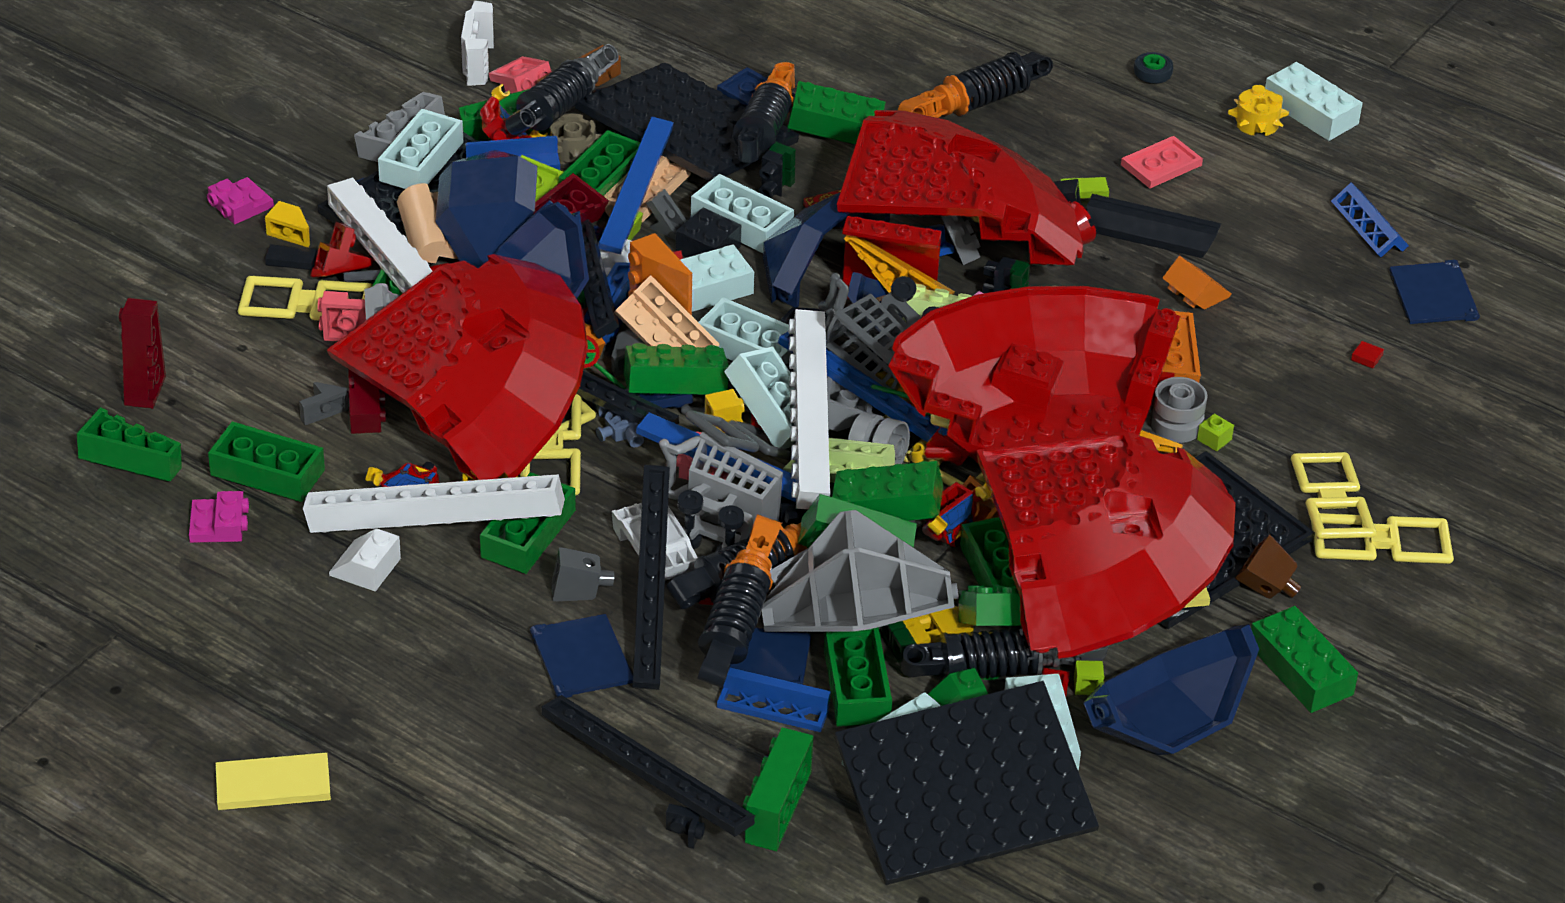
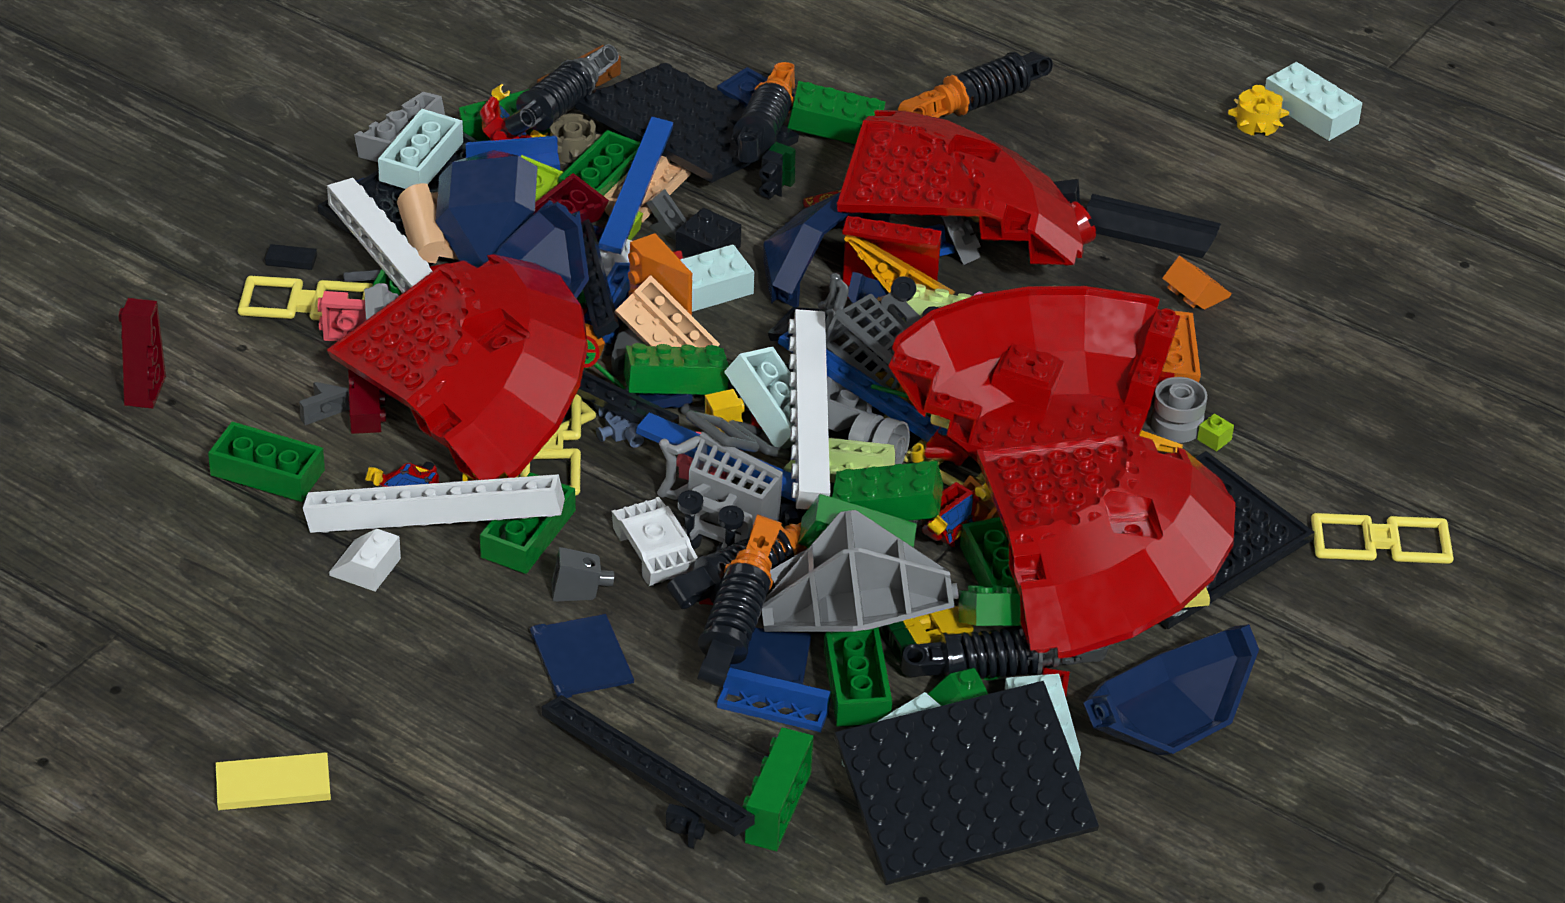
green wedge [77,407,182,482] -> none
dark pink plate [189,491,249,543] -> none
dark pink plate [207,177,274,224] -> none
yellow slope [265,201,310,247] -> none
red piece [310,222,373,278] -> none
white plate [461,1,494,86] -> none
coral plate [488,56,551,93] -> none
black plate [632,465,670,690] -> none
light aqua brick [691,174,794,253] -> none
light aqua brick [698,297,793,364] -> none
black hips [983,257,1030,293] -> none
lime tile [1060,177,1109,199] -> none
lime plate [1074,660,1104,695] -> none
coral plate [1121,136,1203,188] -> none
black wheel [1134,52,1173,83] -> none
reddish brown torso [1235,535,1301,599] -> none
green brick [1251,606,1358,713] -> none
light yellow bar [1291,452,1376,539] -> none
blue fence [1331,182,1409,257] -> none
red tile [1351,341,1384,368] -> none
dark blue piece [1389,260,1480,324] -> none

